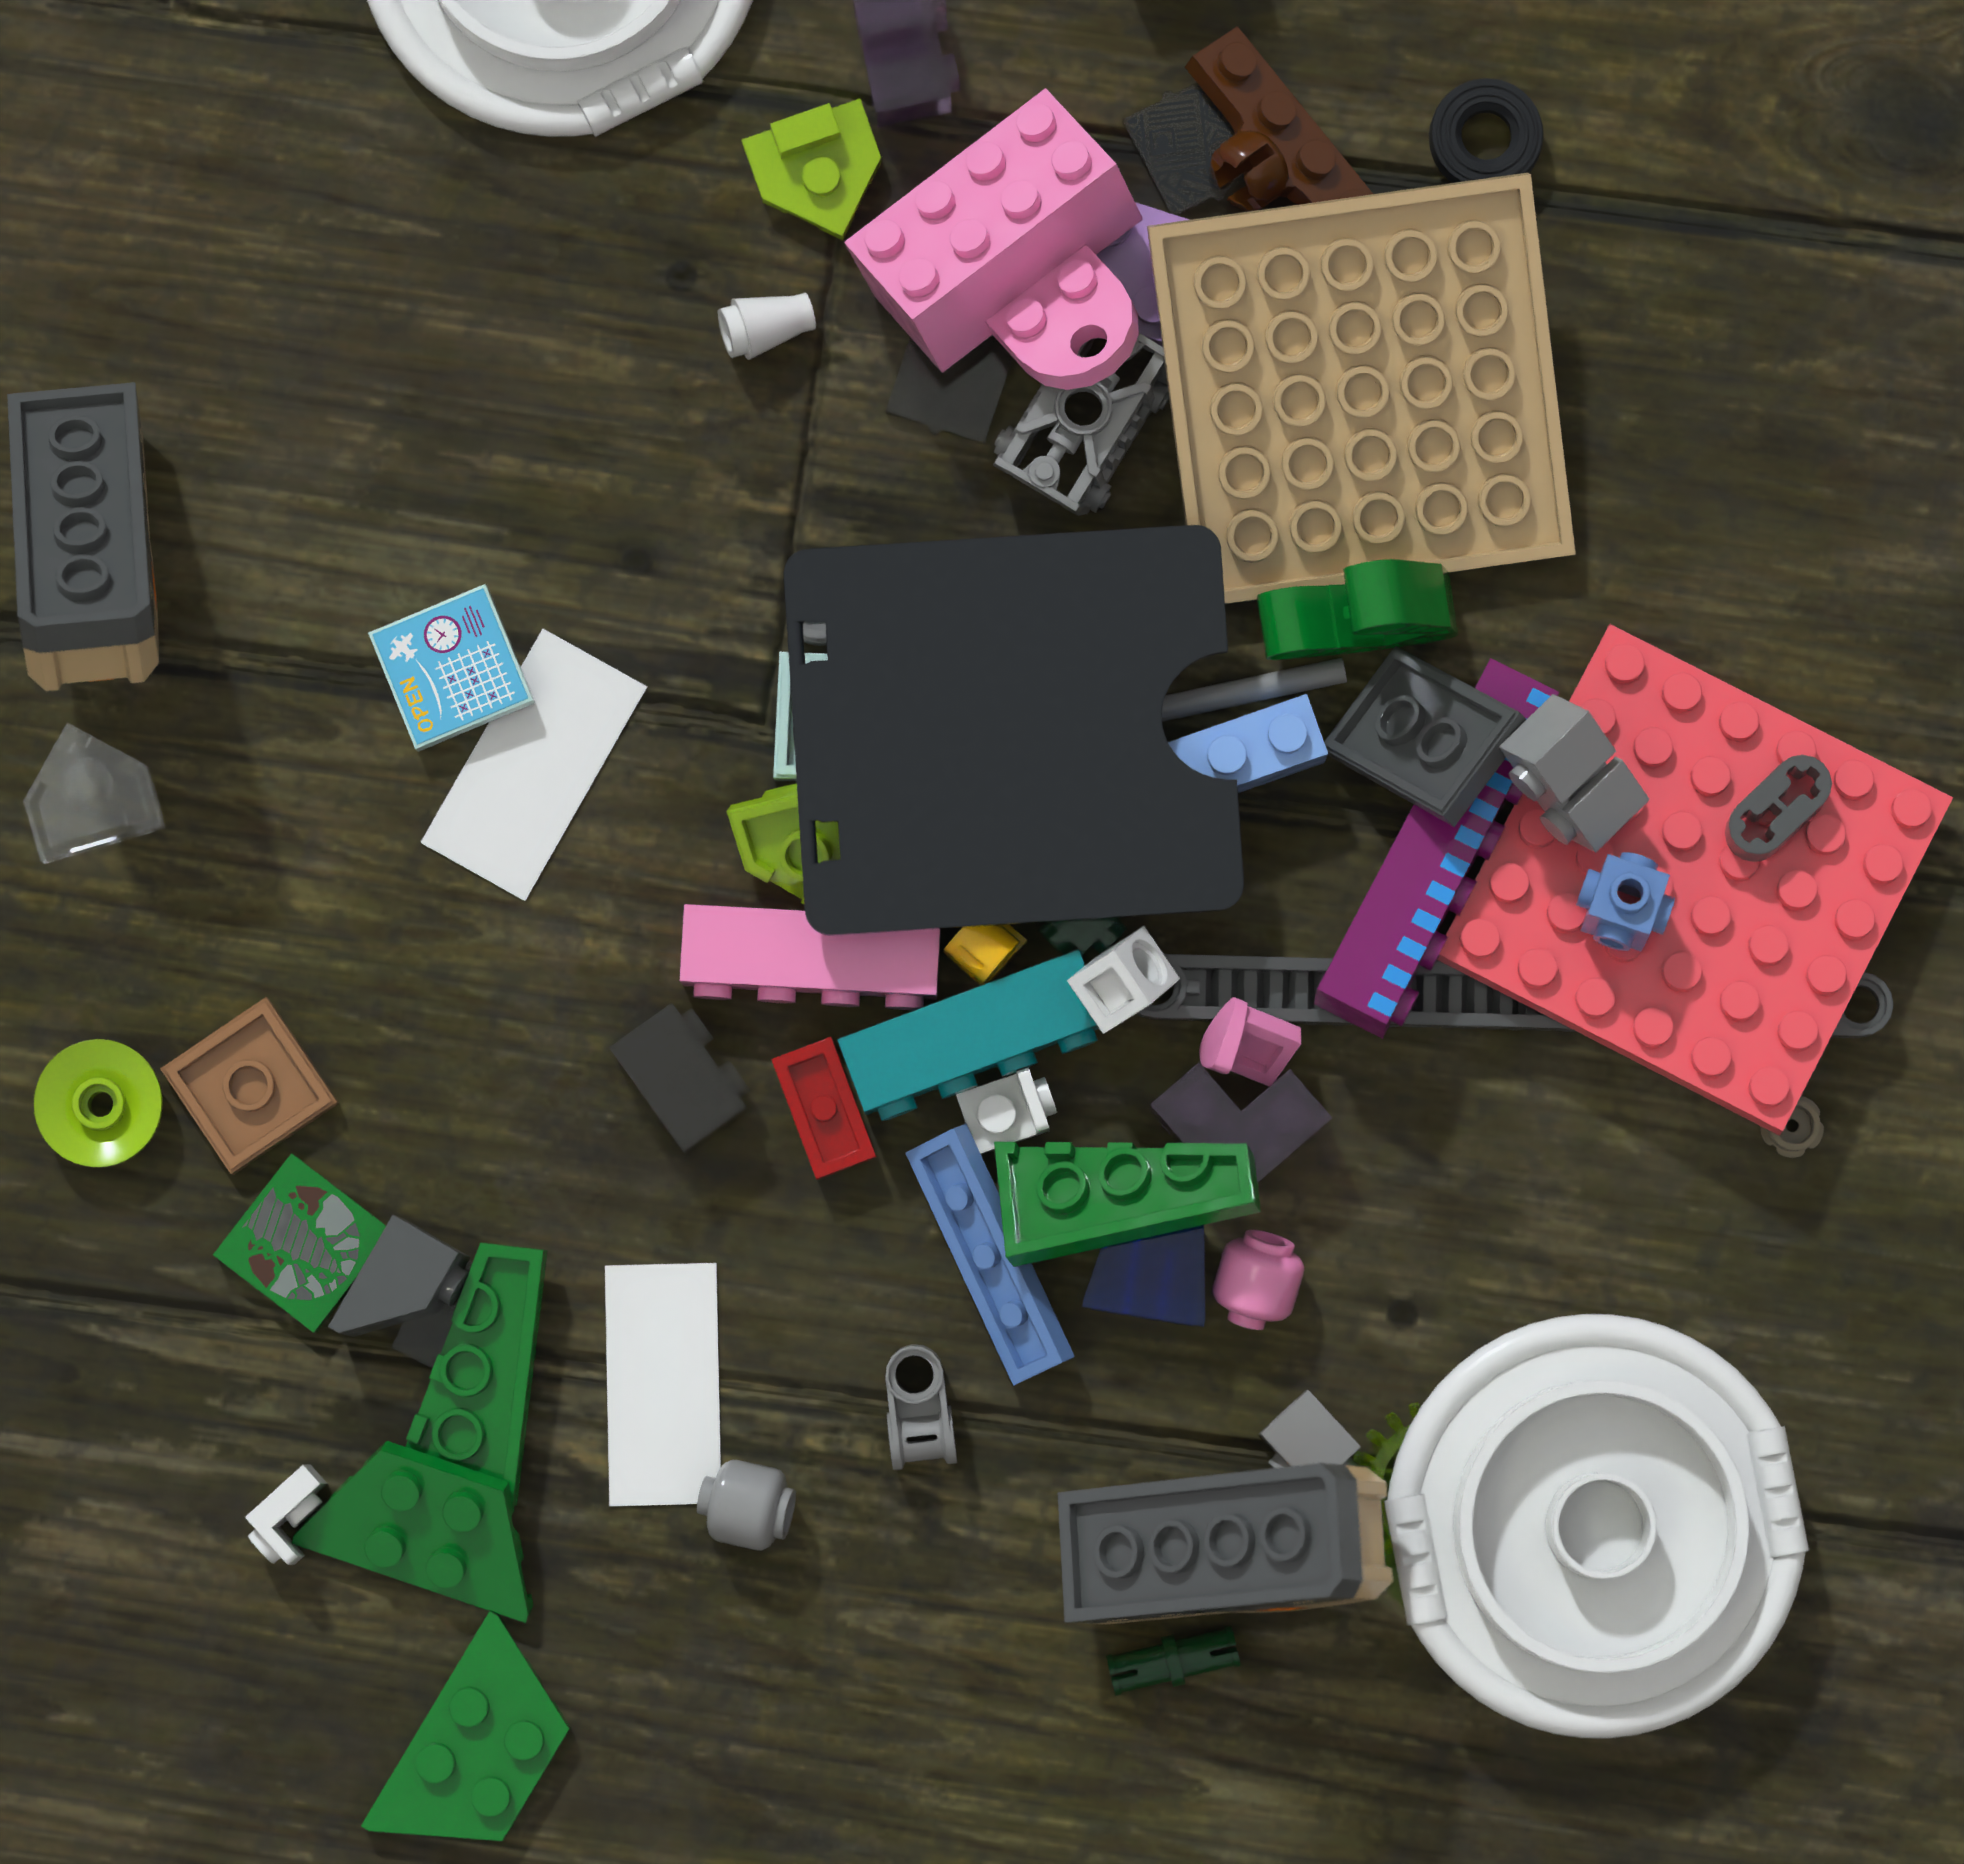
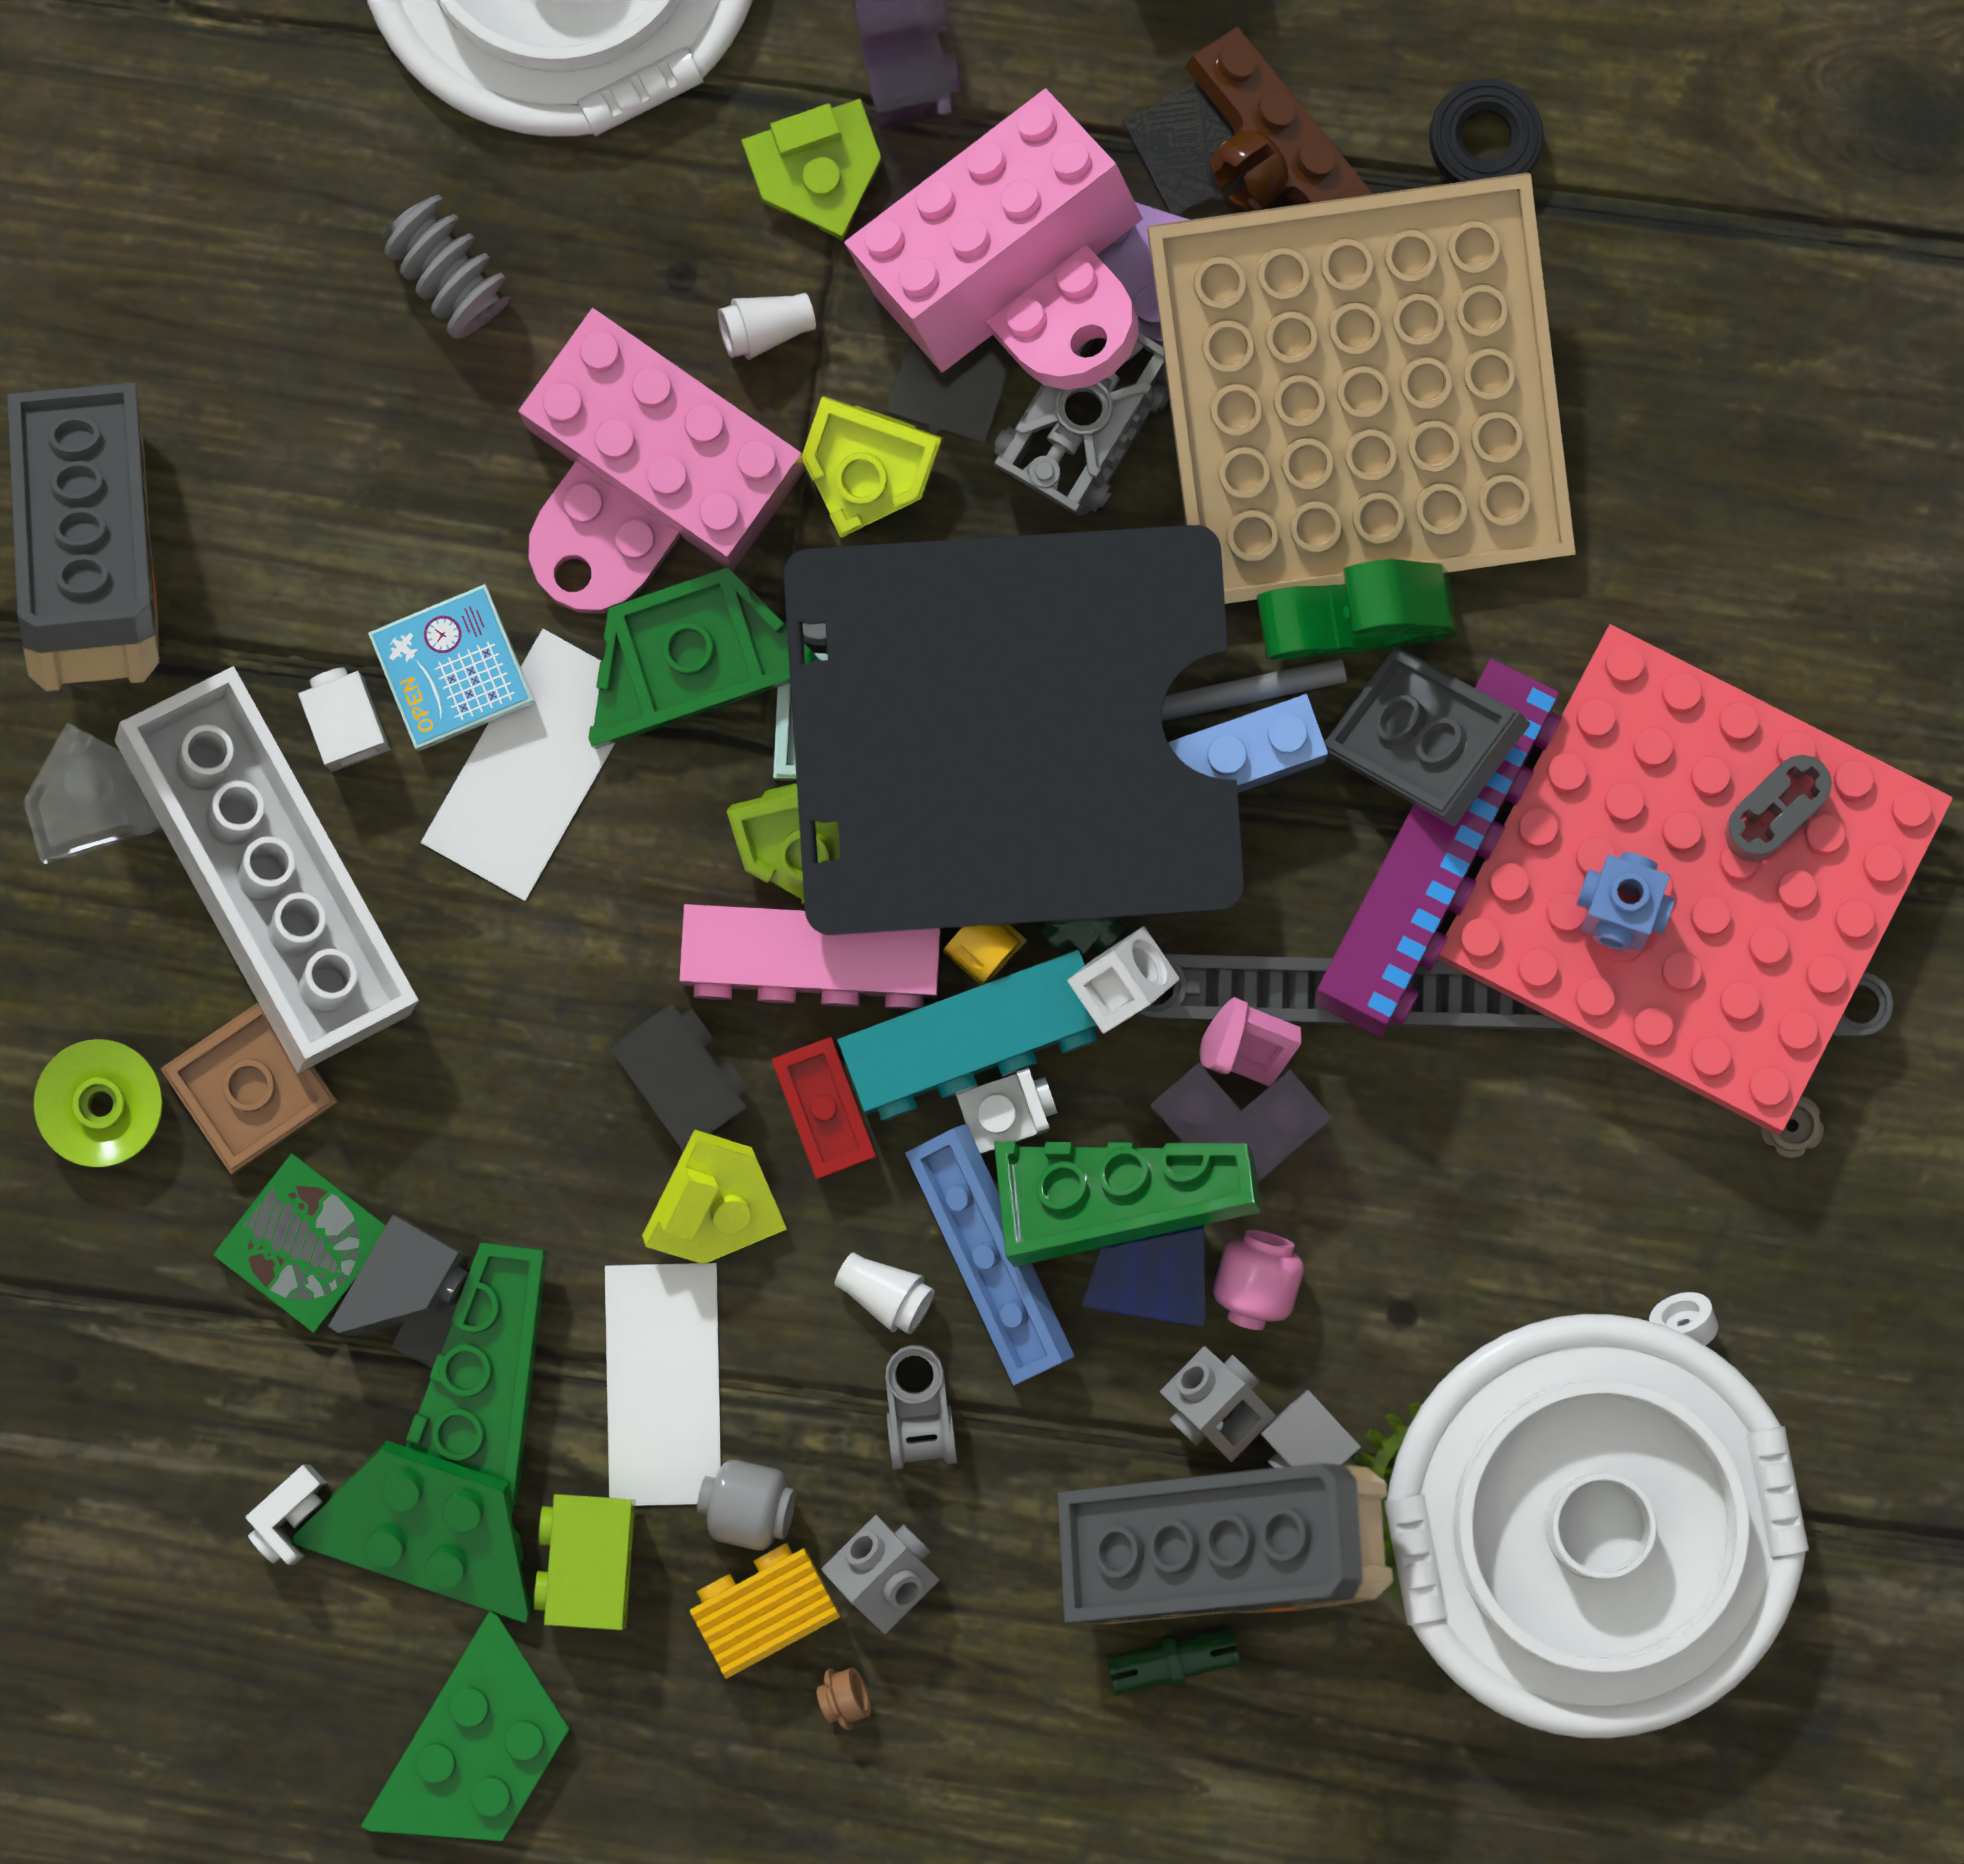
light grey piece [1499,694,1650,853] -> none
none -> white brick [114,666,419,1074]
none -> white brick [298,667,391,772]
none -> light grey piece [381,194,511,339]
none -> bright pink brick [518,307,805,613]
none -> lime brick [534,1494,636,1630]
none -> green wing [588,567,822,749]
none -> neon yellow plate [642,1129,787,1264]
none -> yellow brick [689,1543,842,1679]
none -> neon yellow plate [802,396,943,538]
none -> medium nougat plate [817,1667,871,1730]
none -> light grey brick [821,1515,940,1635]
none -> white cone [834,1252,935,1334]
none -> light grey brick [1159,1346,1276,1462]
none -> white tile [1649,1292,1718,1346]

